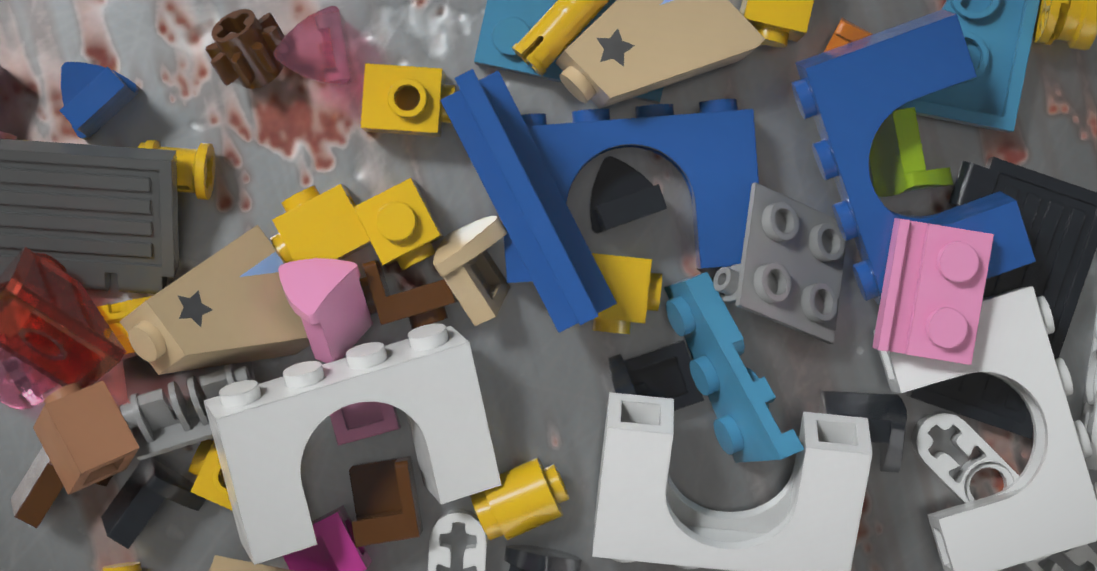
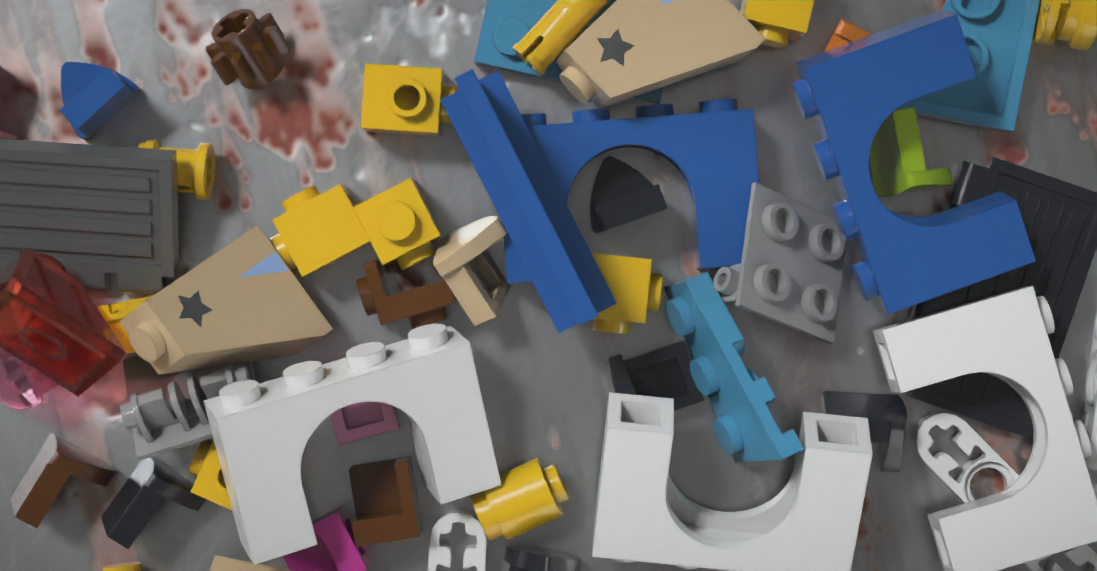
nougat brick [33,380,140,495] -> none
clear pink tile [274,6,357,87] -> none
bright pink tile [278,258,373,363] -> none
bright pink plate [872,218,994,365] -> none

